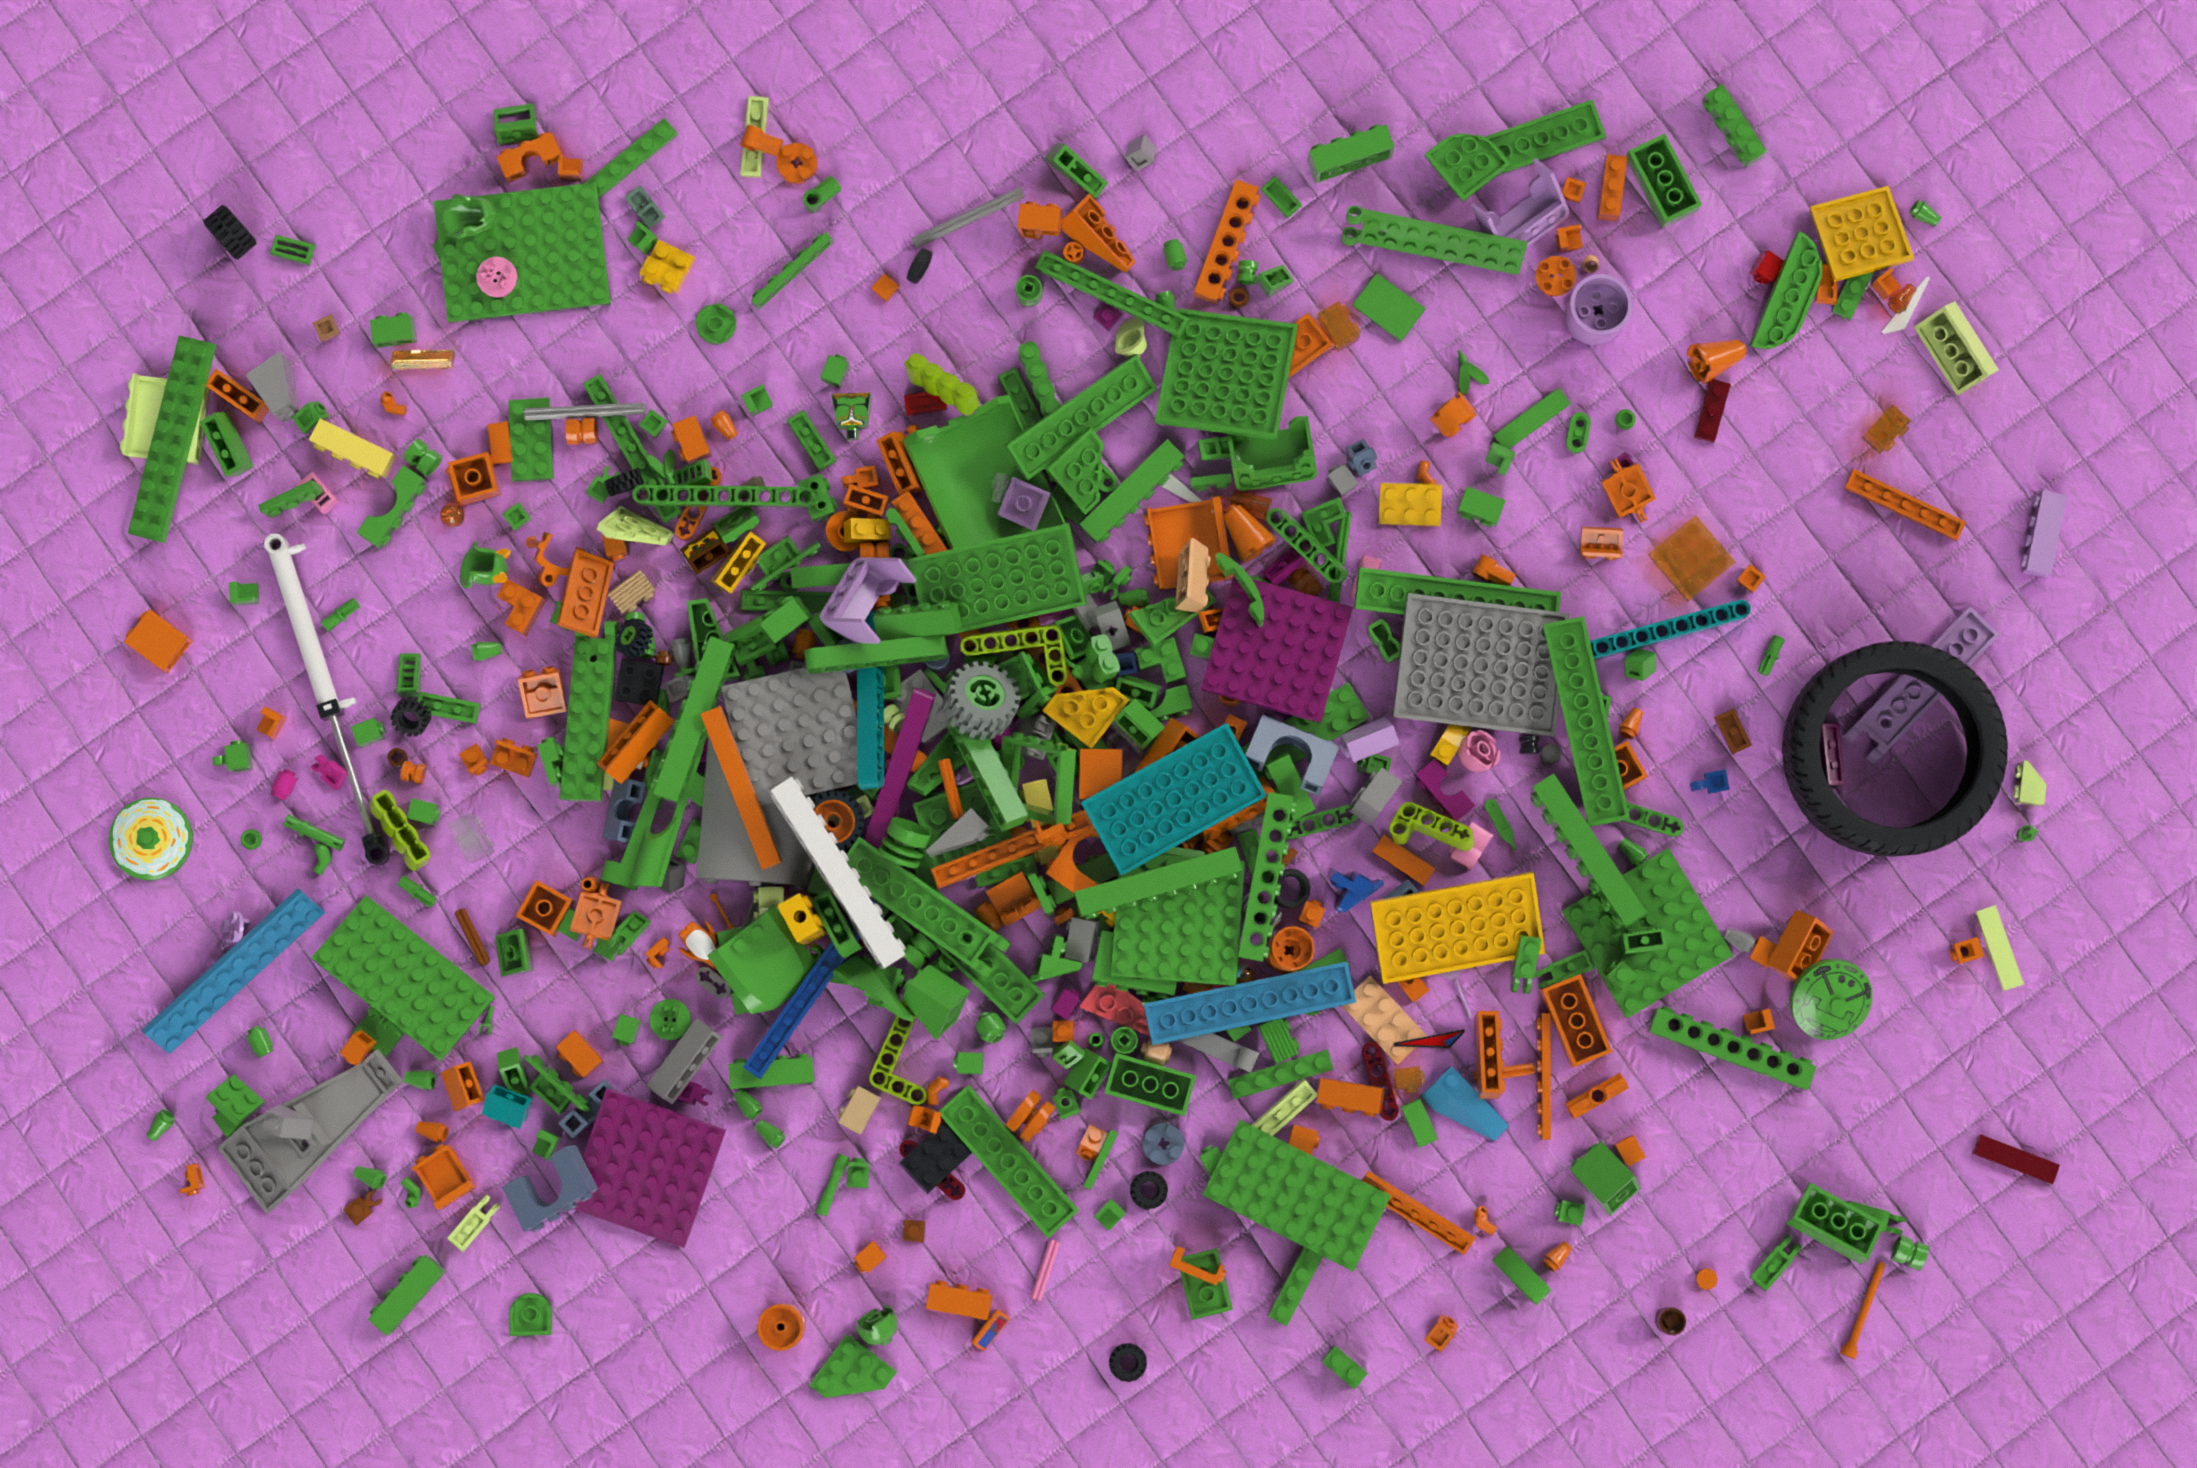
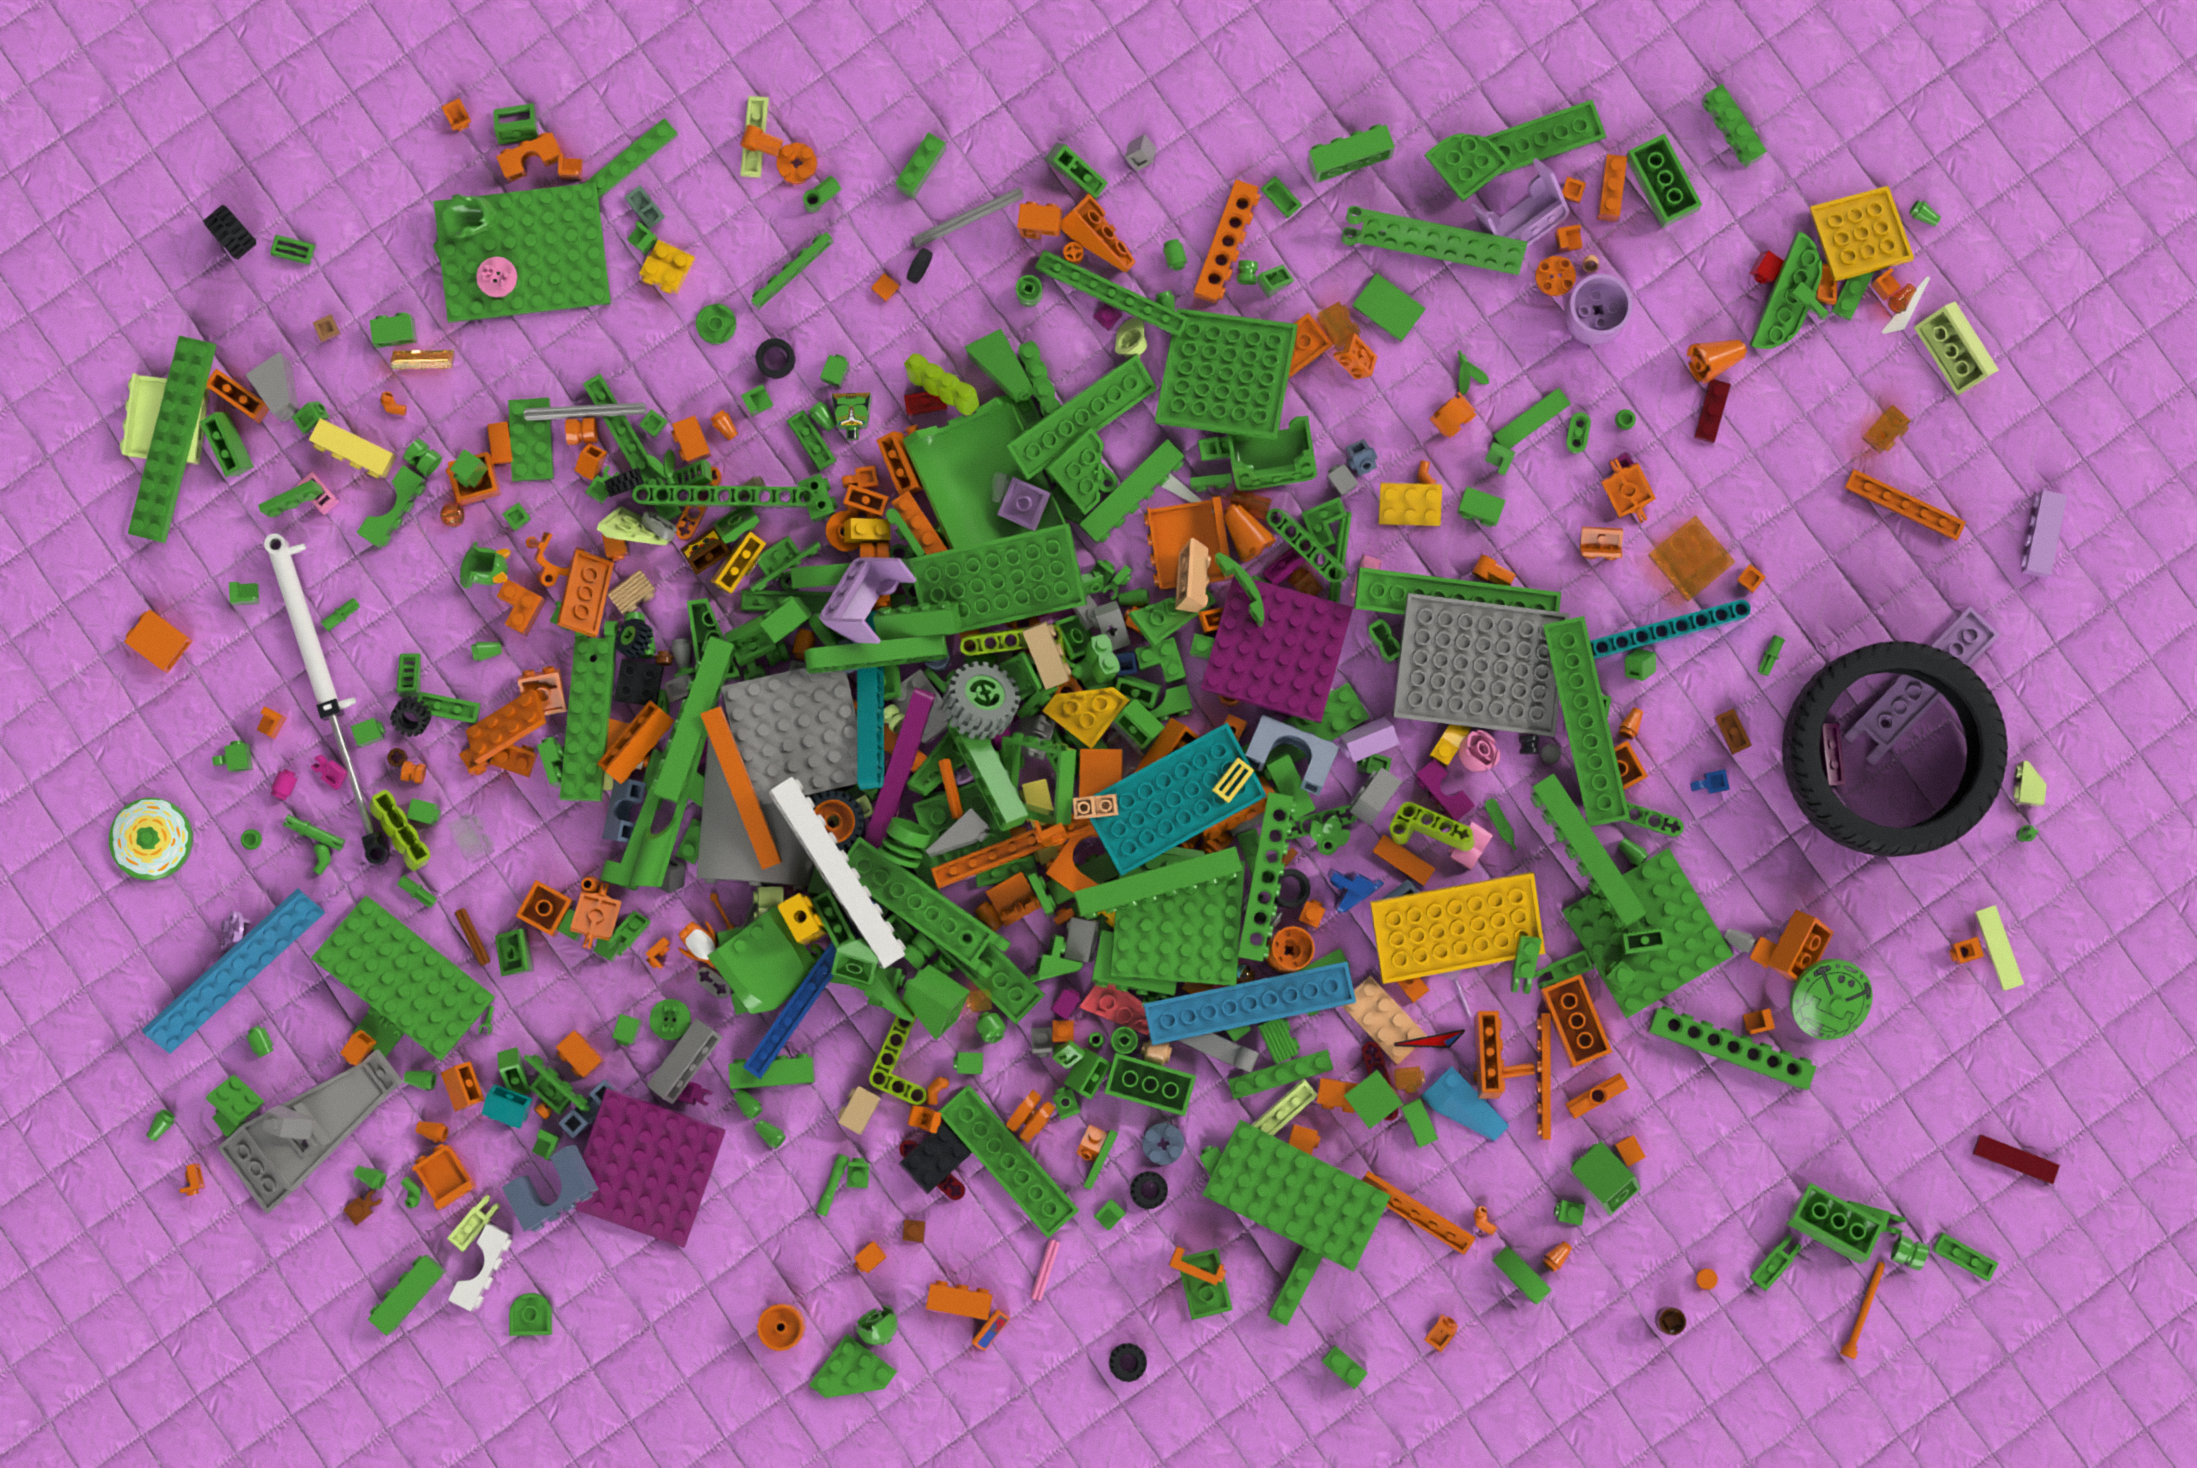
dark orange plate [1228,287,1249,308] -> none
none -> orange bracket [441,97,471,131]
none -> white arch [448,1223,513,1311]
none -> bright green brick [450,449,488,488]
none -> orange plate [465,688,546,764]
none -> orange hinge [534,1102,553,1120]
none -> orange brick [574,443,607,480]
none -> light grey beam [641,511,677,540]
none -> black tyre [755,338,795,379]
none -> bright green cone [808,401,837,432]
none -> bright green slope [831,937,878,986]
none -> bright green brick [895,132,947,199]
none -> bright green slope [964,329,1035,403]
none -> clear yellow bracket [965,989,992,1013]
none -> tan brick [1022,620,1072,690]
none -> light nougat slope [1073,794,1119,819]
none -> light yellow tile [1212,757,1254,803]
none -> bright green plate [1310,815,1350,855]
none -> orange bracket [1333,333,1378,379]
none -> bright green tile [1344,1070,1403,1129]
none -> bright green piece [1788,282,1829,320]
none -> bright green tile [1931,1232,1999,1282]

